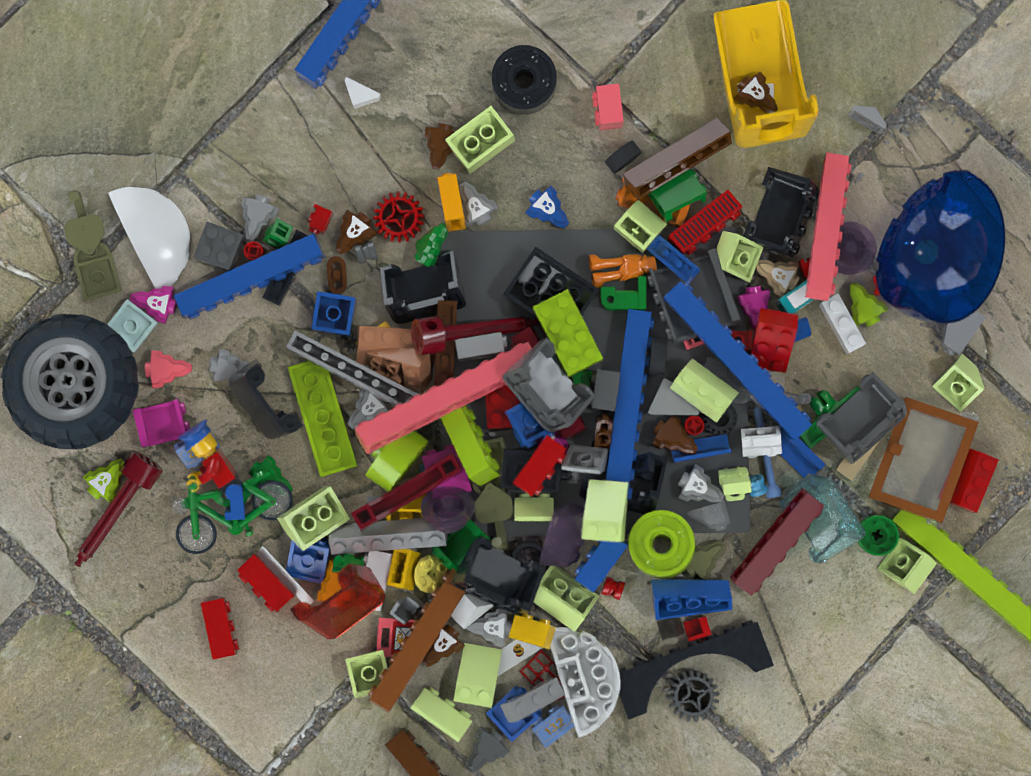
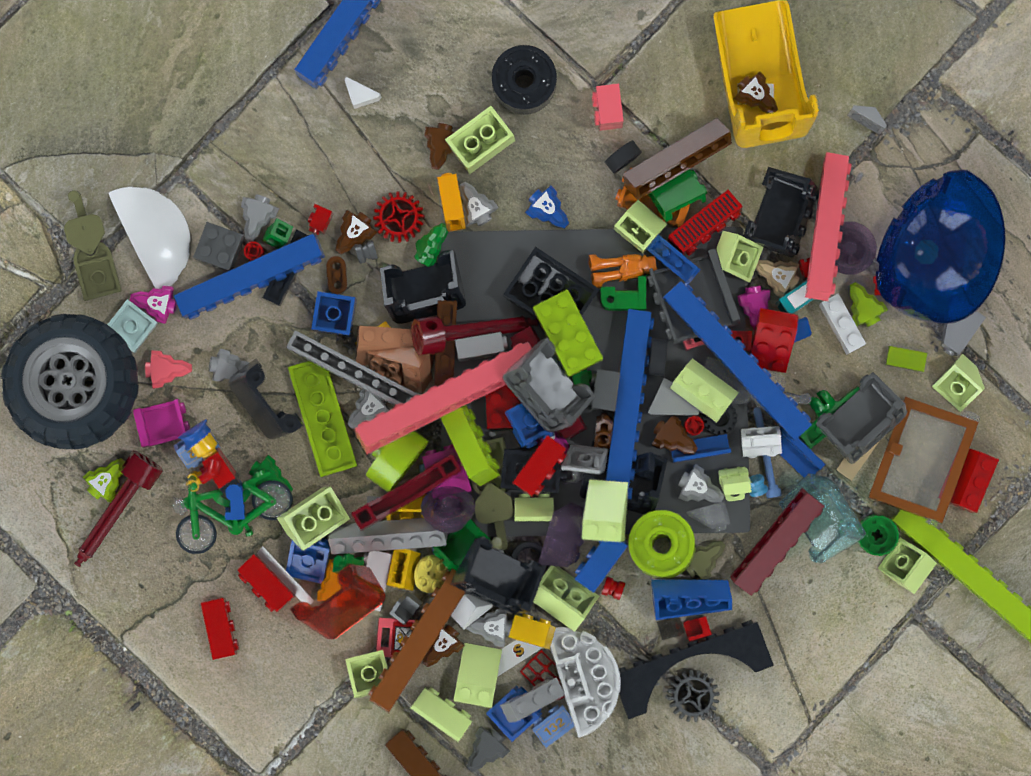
none -> lime tile [886,346,927,372]

